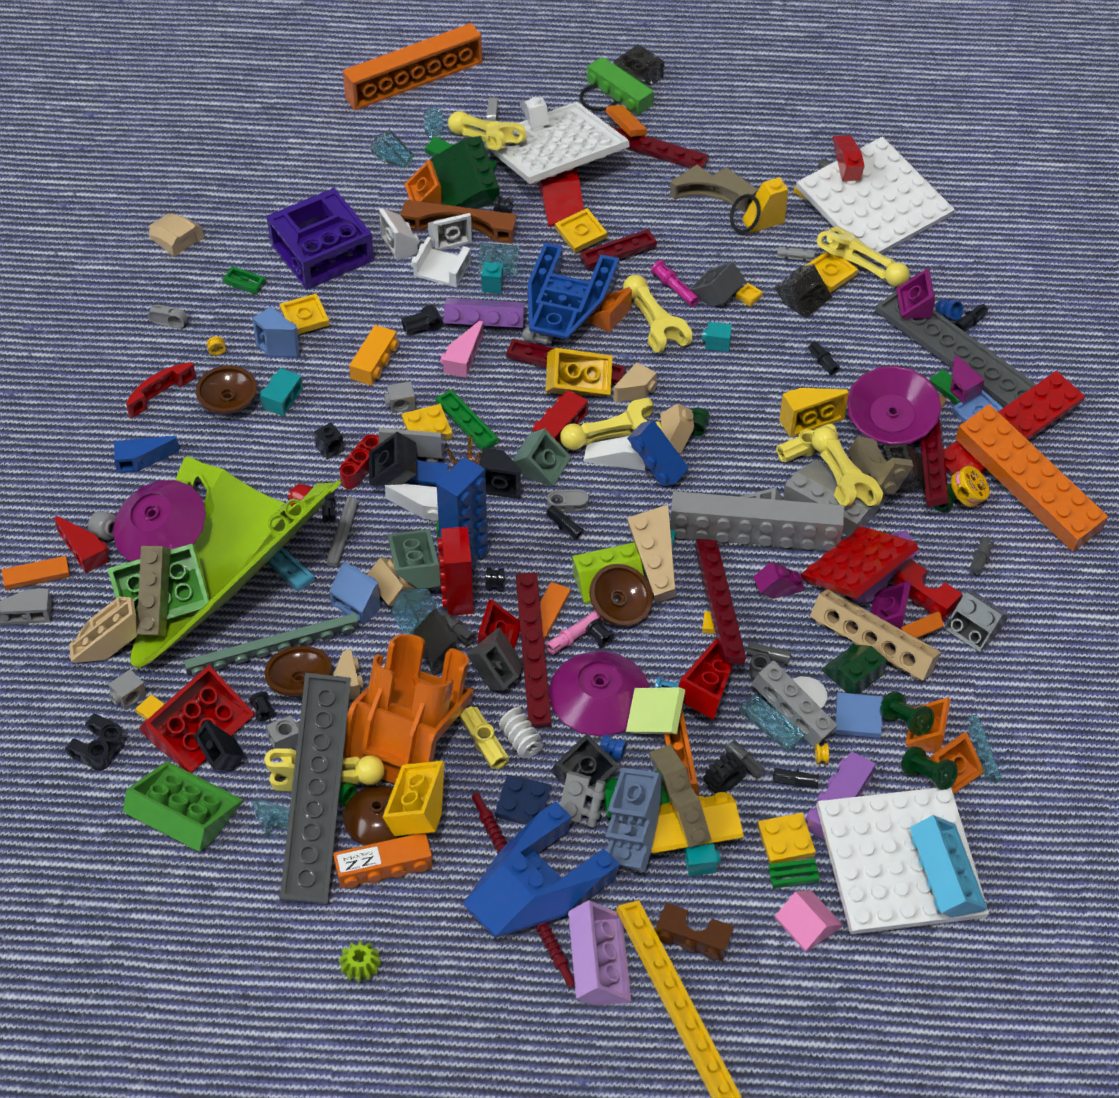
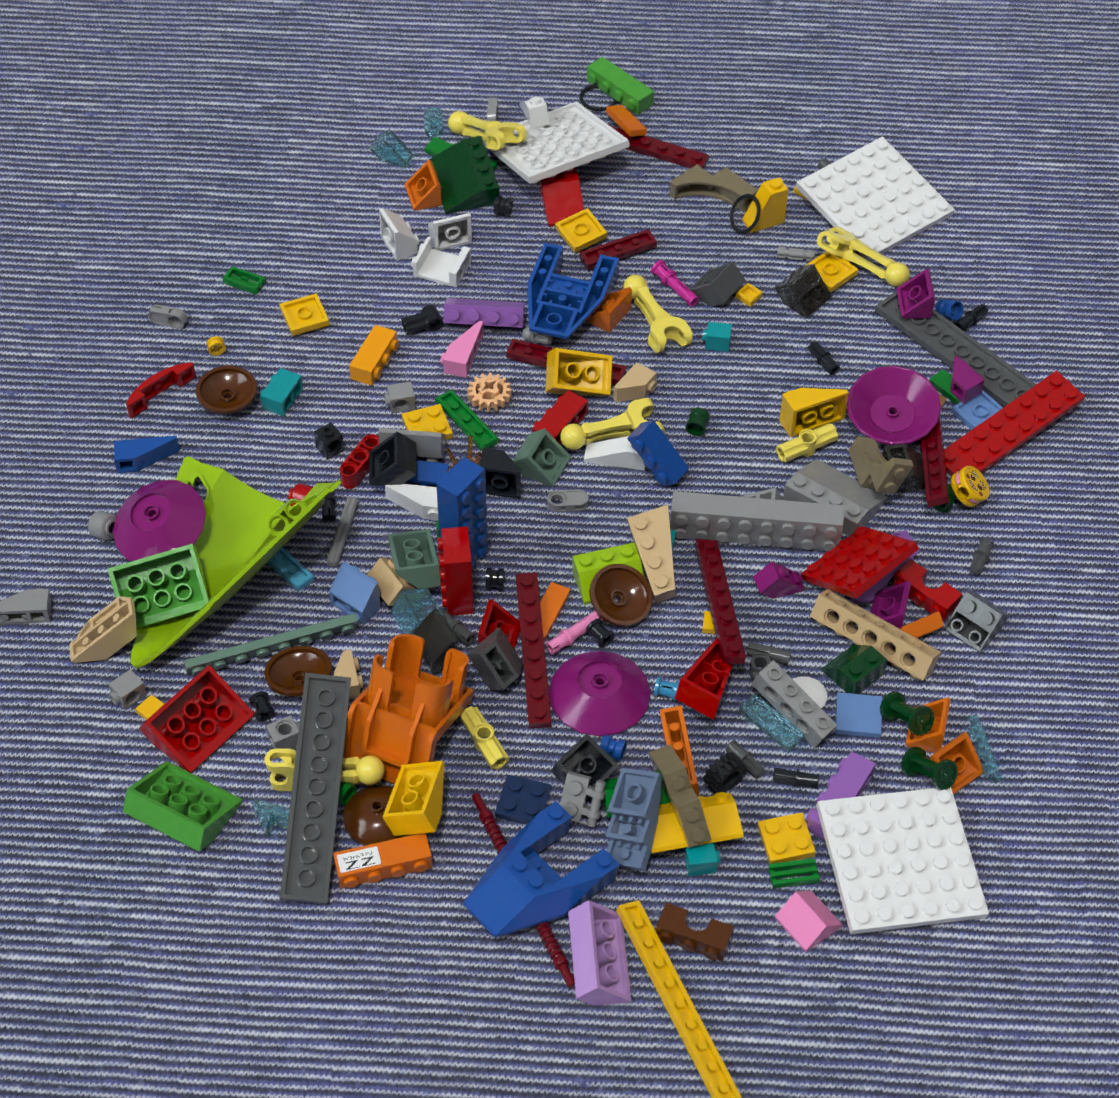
orange tile [1,556,70,590] -> none
red slope [54,516,109,573] -> none
black piece [65,714,125,771] -> none
dark tan brick [137,546,170,637] -> none
tan slope [148,213,204,257] -> none
black slope [193,720,245,771] -> none
medium blue slope [252,307,300,357] -> none
dark purple piece [266,188,374,290] -> none
lime gear [339,940,381,983] -> none
orange brick [343,23,482,111] -> none
dark orange arch [400,200,517,244] -> none
clear light blue brick [478,242,519,276] -> none
teal brick [481,262,503,294] -> none
white piece [499,707,544,759] -> none
black axle [546,505,584,540] -> none
clear smoke slope [613,44,664,86] -> none
yellowish green tile [626,687,685,734] -> none
tan slope [660,403,694,455] -> none
light yellow piece [811,427,883,506] -> none
yellow bush [815,743,829,764] -> none
red slope [832,135,865,181] -> none
medium azure slope [910,815,988,917] -> none
orange brick [955,404,1108,552] -> none
none -> light nougat gear [467,373,511,412]

